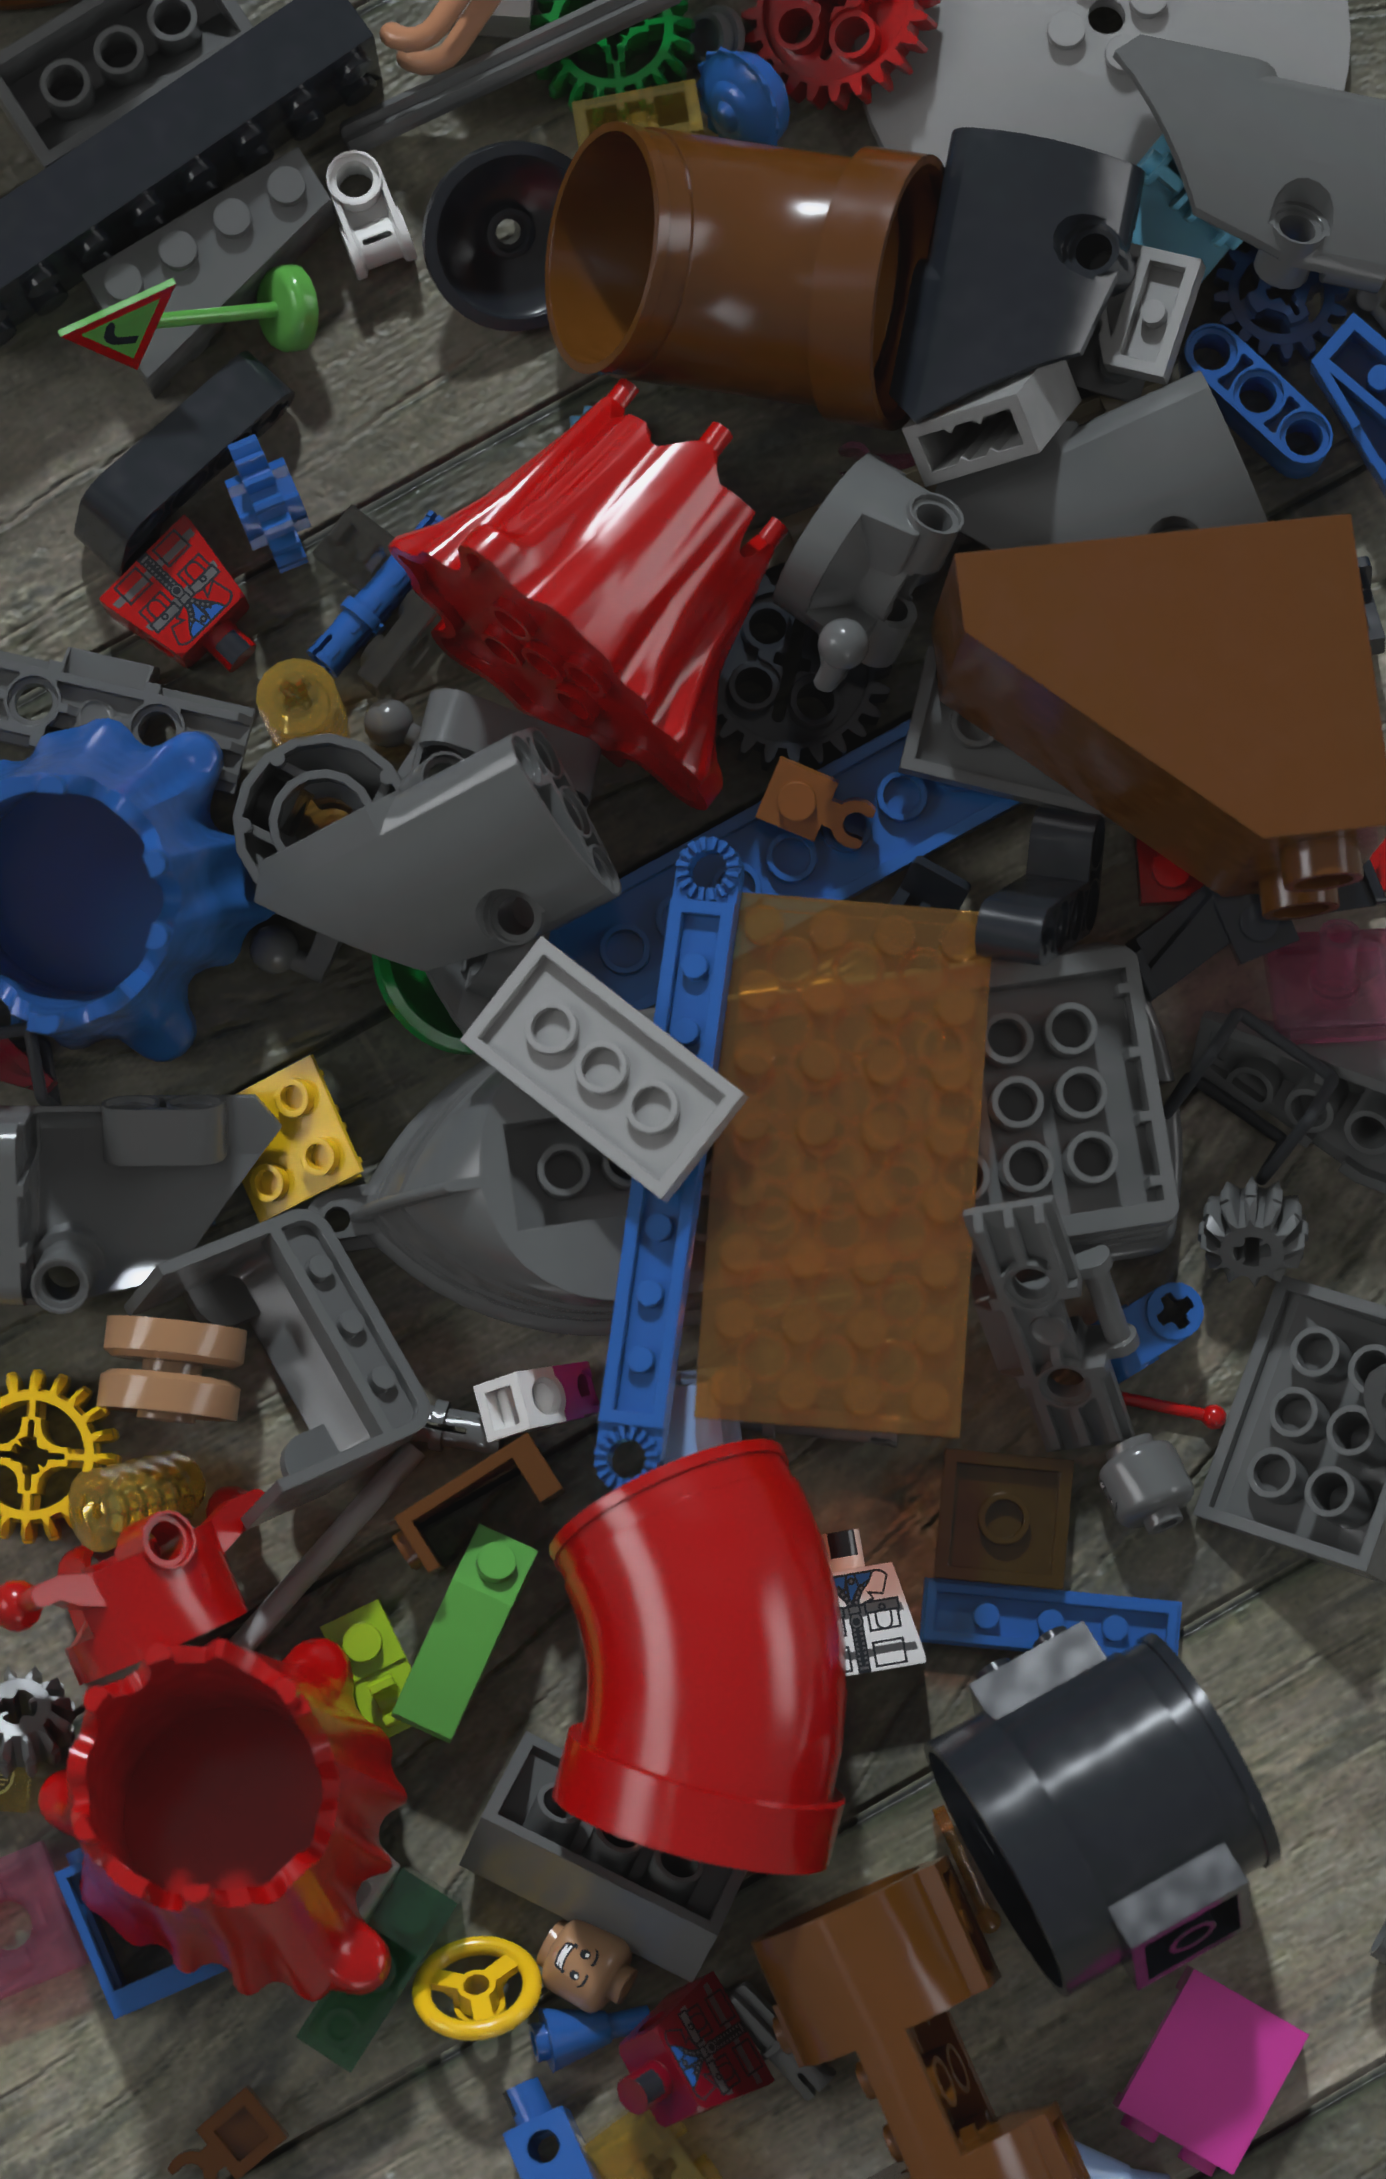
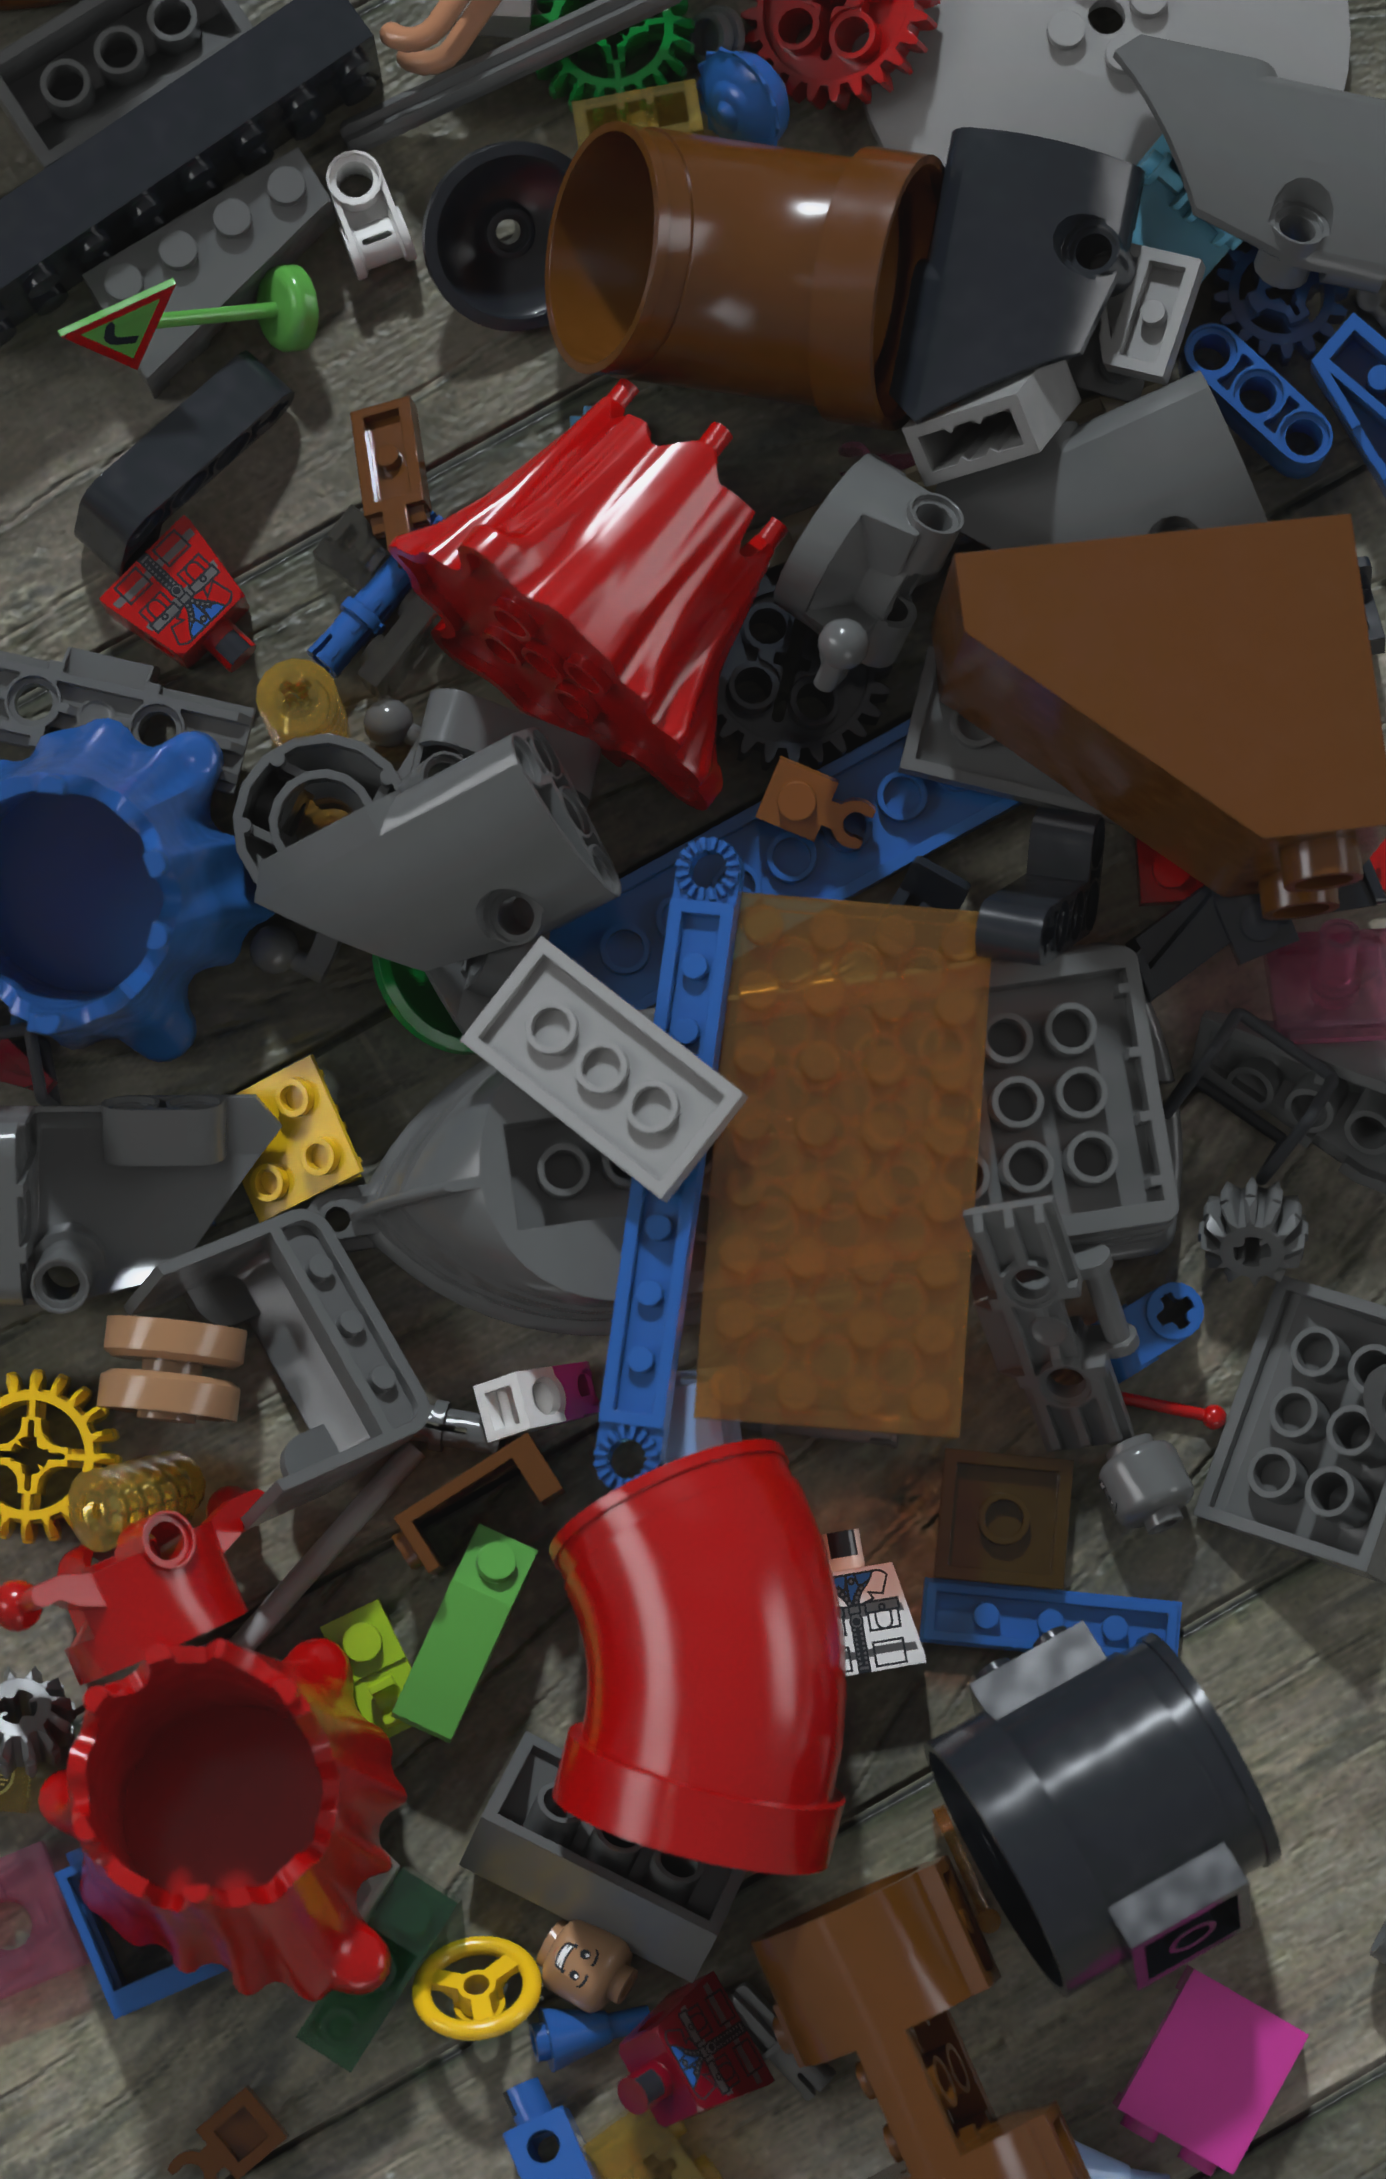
blue gear [224,434,312,573] -> none
none -> reddish brown hinge [350,395,432,569]

